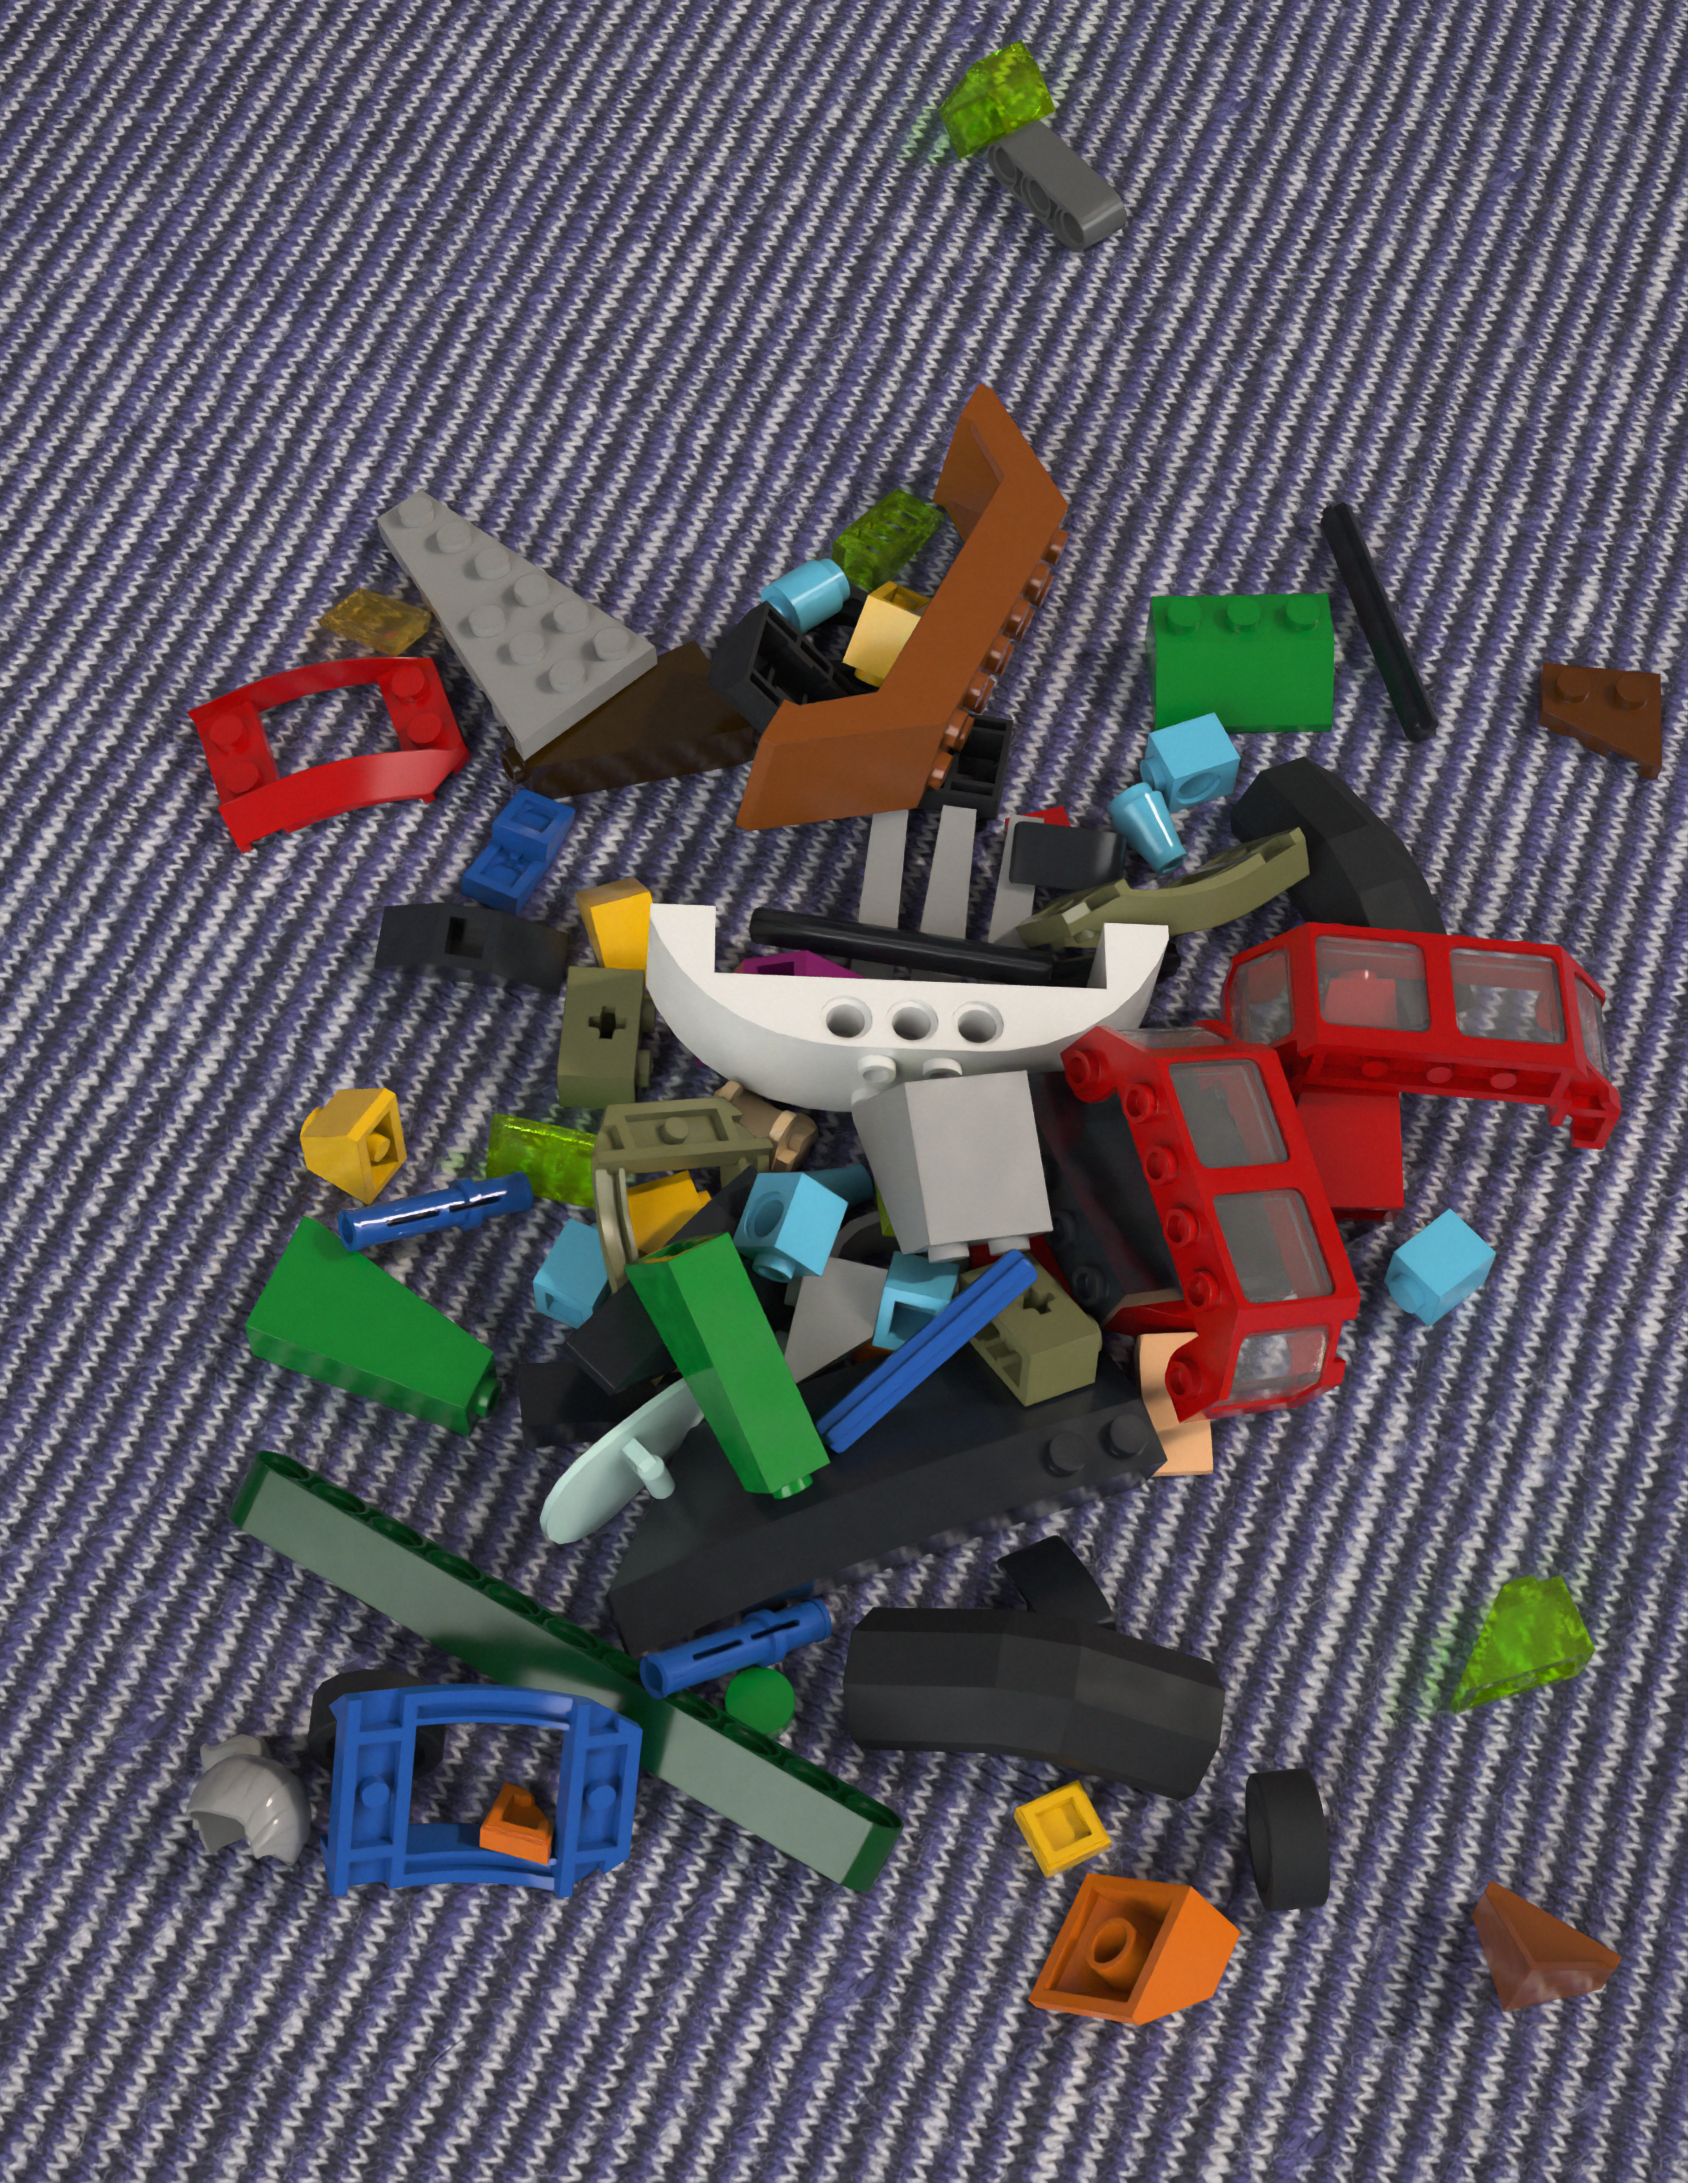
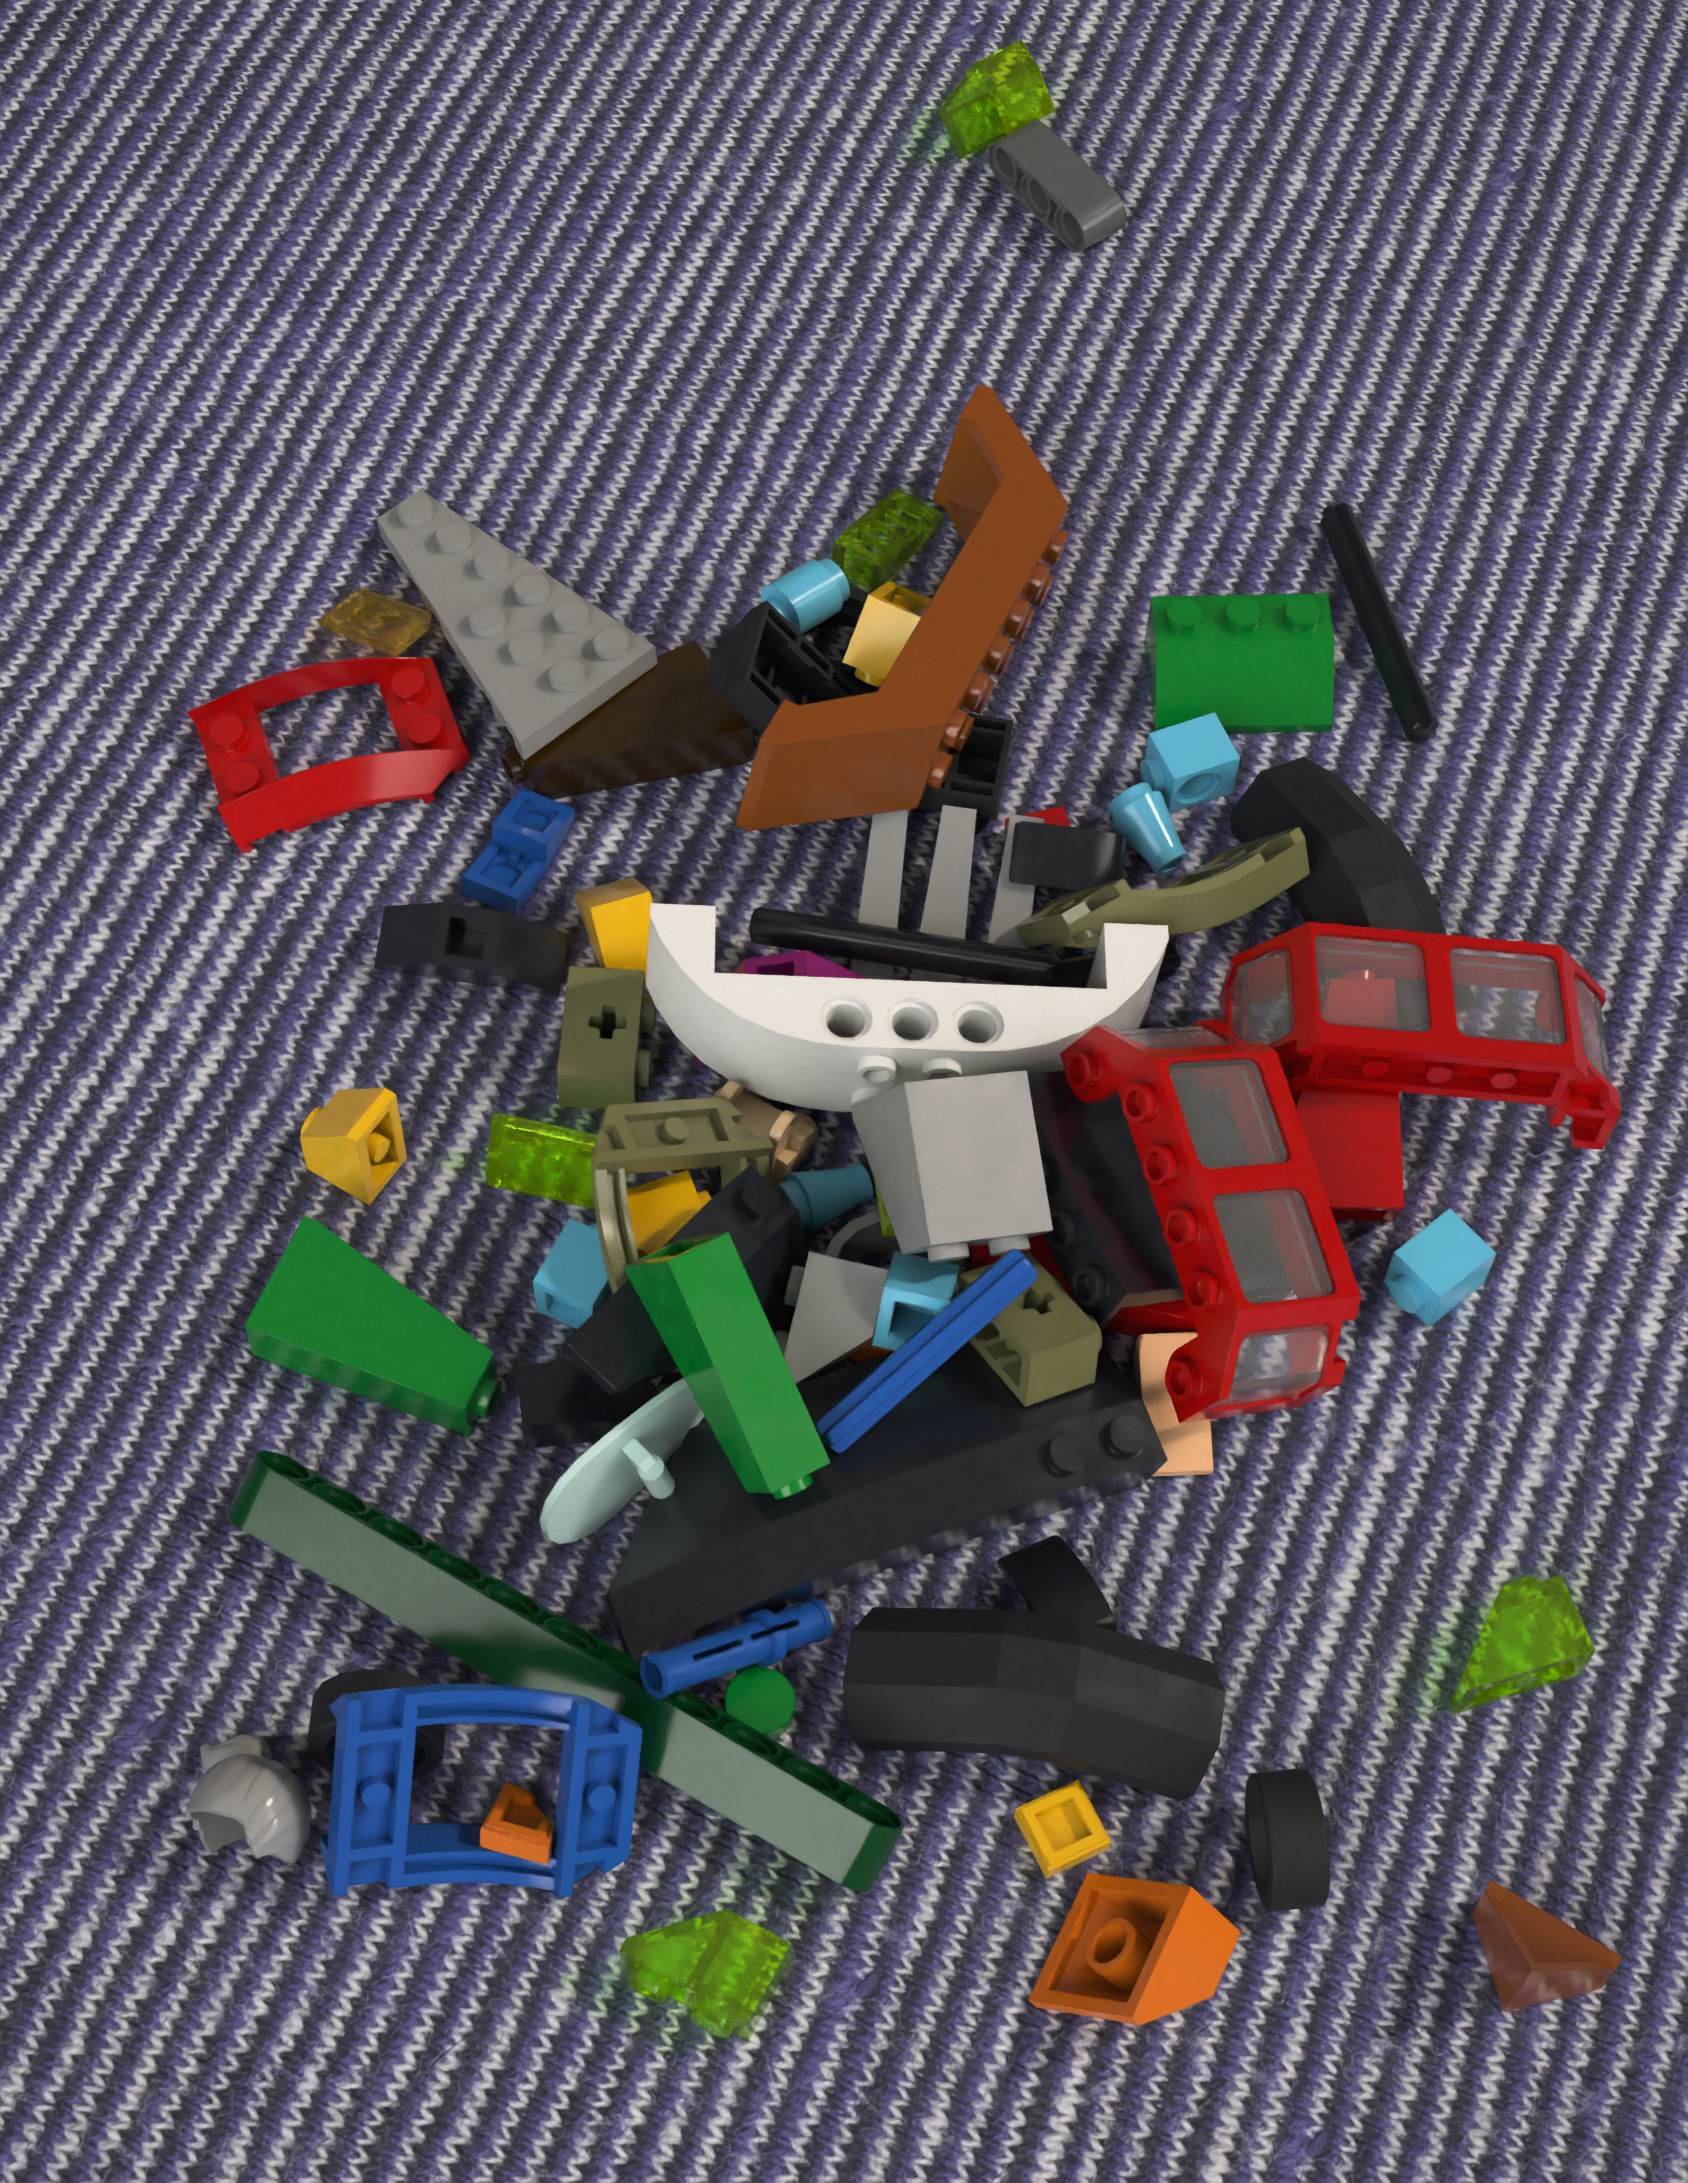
blue pin [338,1171,533,1252] -> none
medium azure brick [732,1172,848,1283] -> none
reddish brown wing [1538,663,1662,780] -> none
none -> clear neon green slope [619,1909,791,2041]

